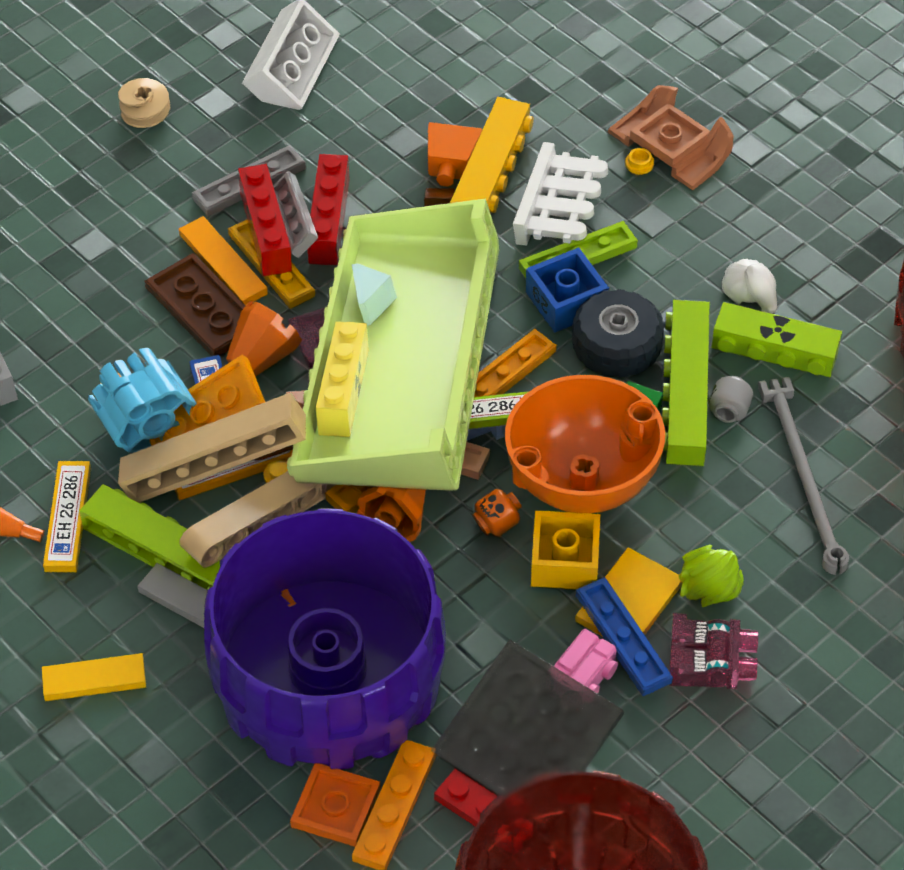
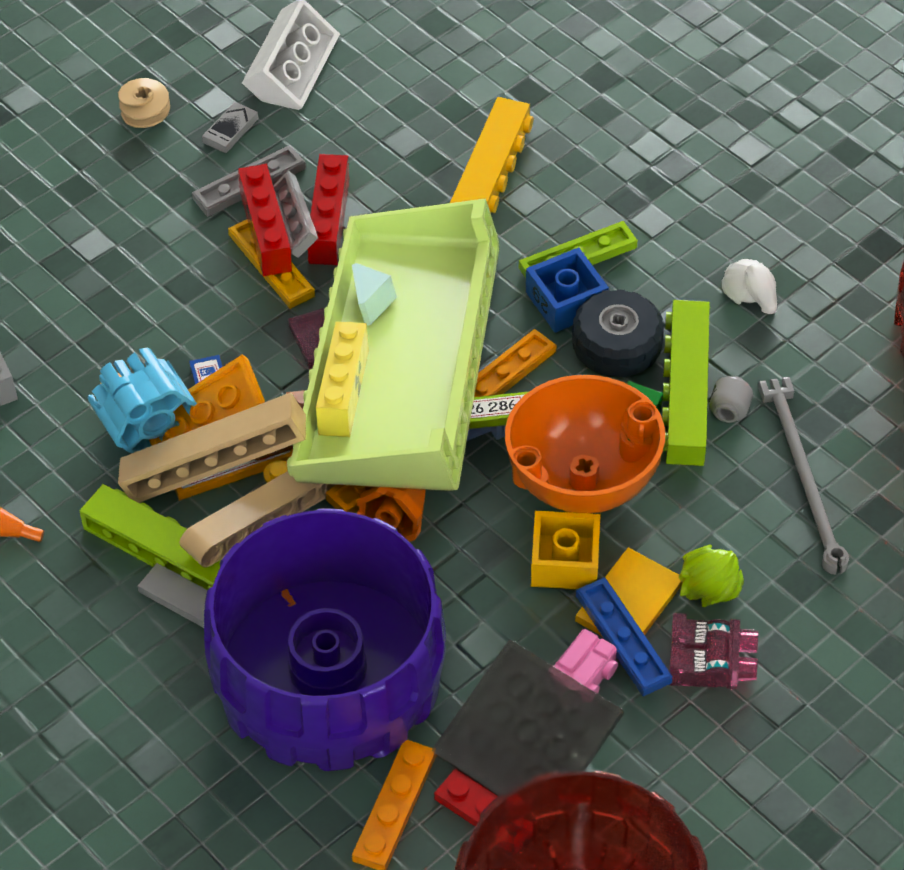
yellow tile [42,653,146,701] -> none
tile [43,461,91,572] -> none
reddish brown tile [145,253,246,356] -> none
light orange tile [179,216,268,305] -> none
orange cone [226,301,302,377] -> none
orange tile [290,763,381,847] -> none
reddish brown slope [424,188,455,207] -> none
orange torso [428,122,482,187] -> none
light nougat tile [461,442,490,480] -> none
orange head [472,489,522,537] -> none
white fence [513,142,608,246] -> none
nougat piece [608,85,734,190] -> none
yellow plate [625,148,654,175] -> none
lime brick [711,302,842,377] -> none
none -> light grey tile [202,102,259,153]

